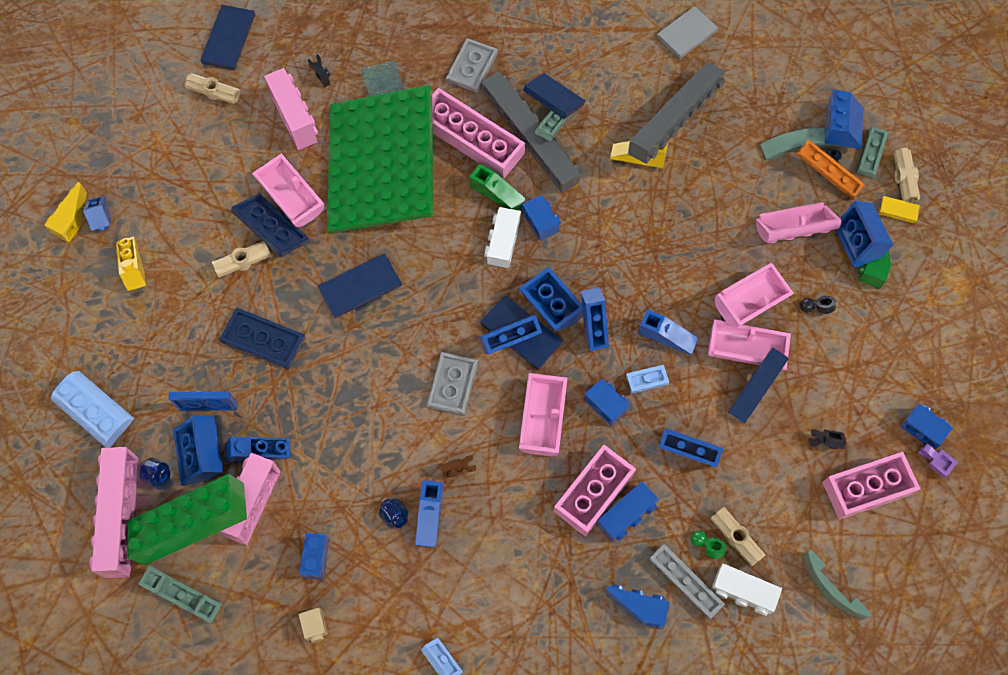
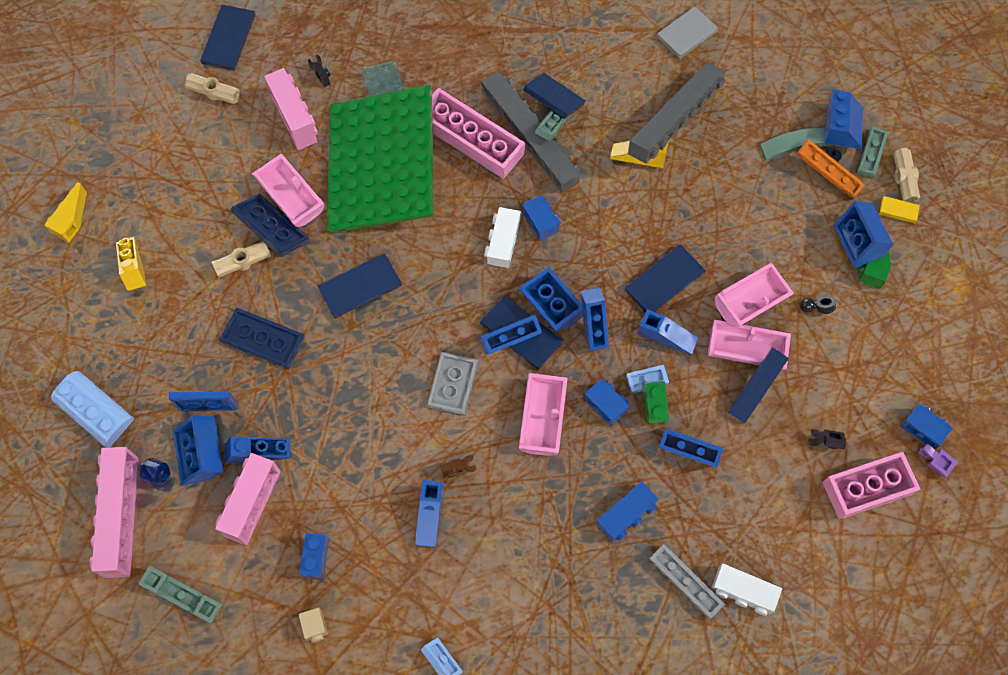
slope [83,195,111,231] -> none
green brick [127,474,247,566] -> none
clear blue head [379,498,409,529] -> none
light grey tile [446,38,498,93] -> none
green slope [470,164,526,211] -> none
bright pink brick [554,445,636,537] -> none
blue slope [605,584,670,629] -> none
green plate [691,530,727,559] -> none
tan piece [710,507,765,567] -> none
bright pink container [756,202,841,243] -> none
sand green slope [803,550,872,620] -> none
none -> dark blue tile [624,244,706,313]
none -> green brick [642,381,669,423]

